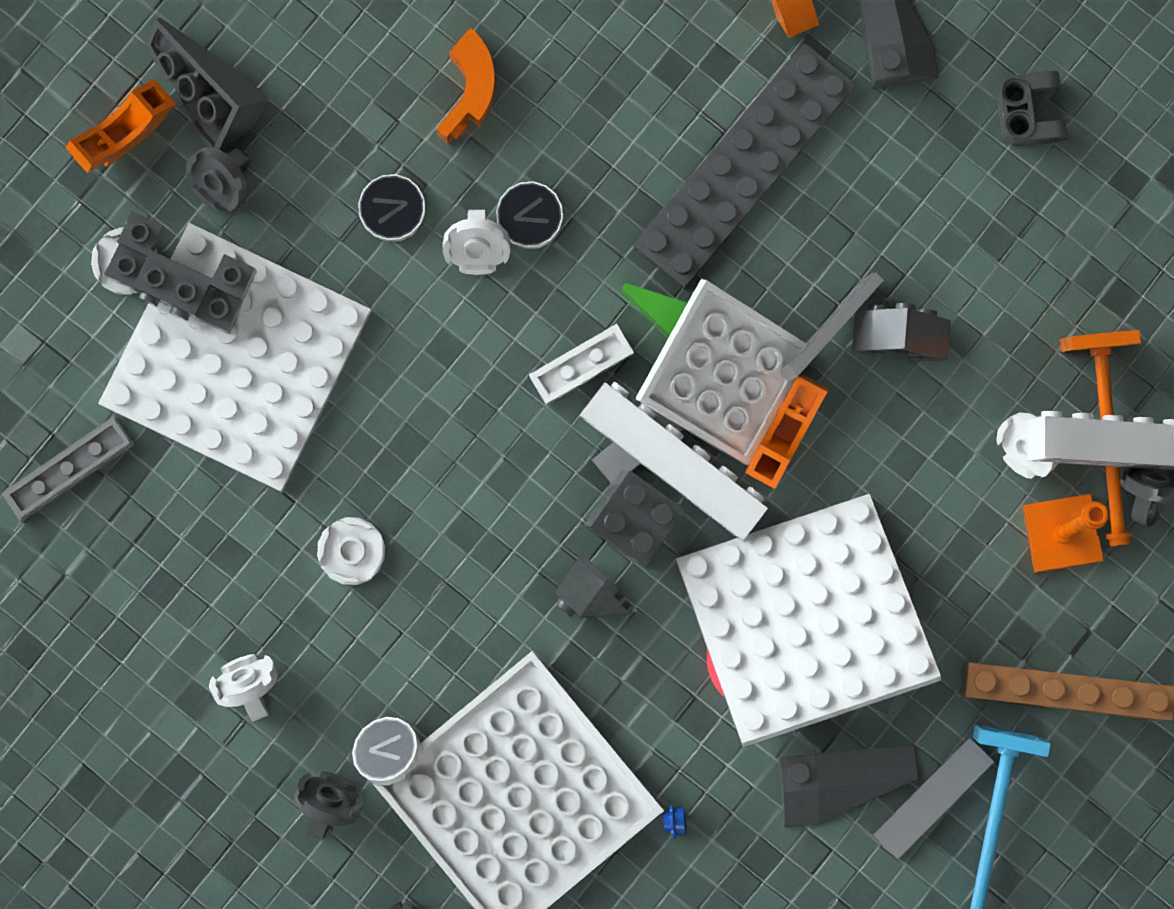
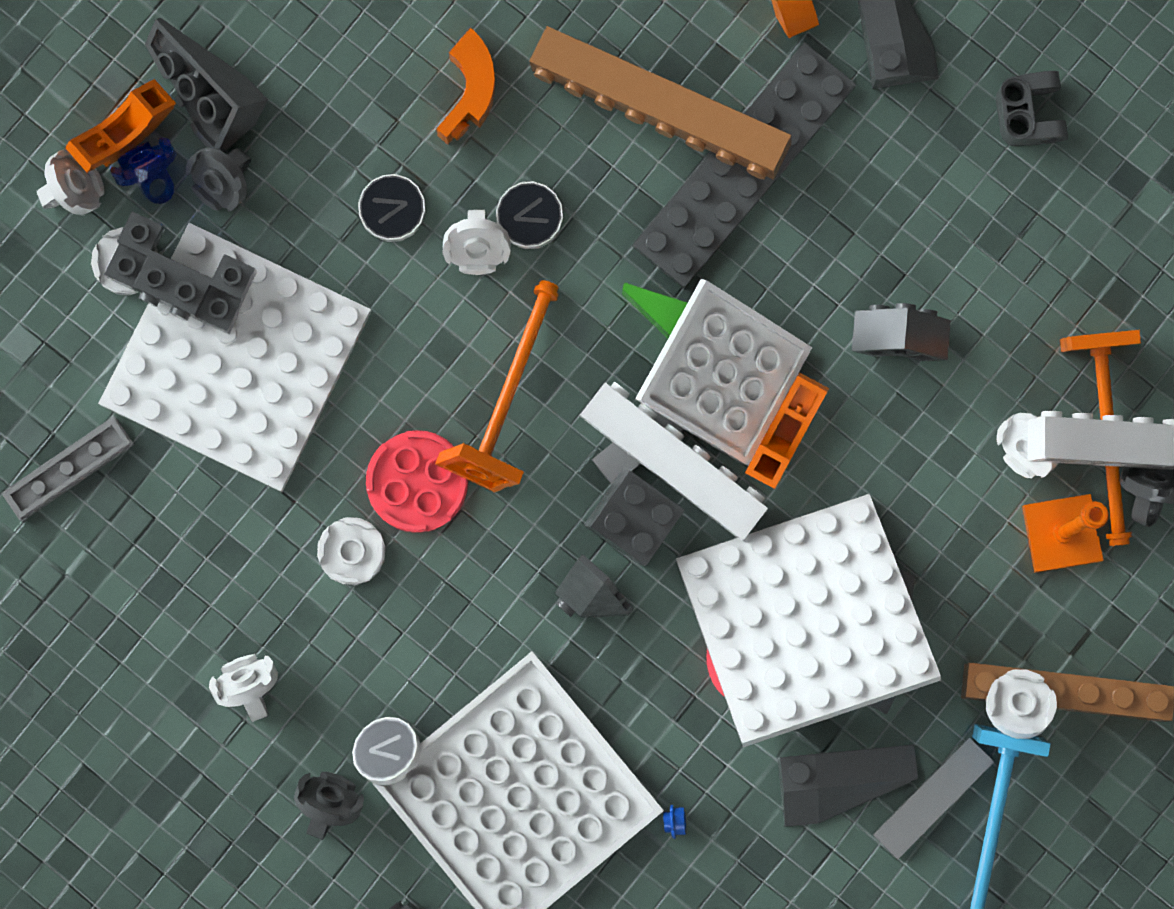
white plate [529,324,634,405] -> none
light grey tile [780,272,884,382] -> none
none -> white tile [37,149,104,216]
none -> clear blue tile [110,138,177,204]
none -> coral tile [366,430,468,533]
none -> orange tile [435,280,559,492]
none -> medium nougat brick [529,26,791,180]
none -> white tile [986,669,1057,739]

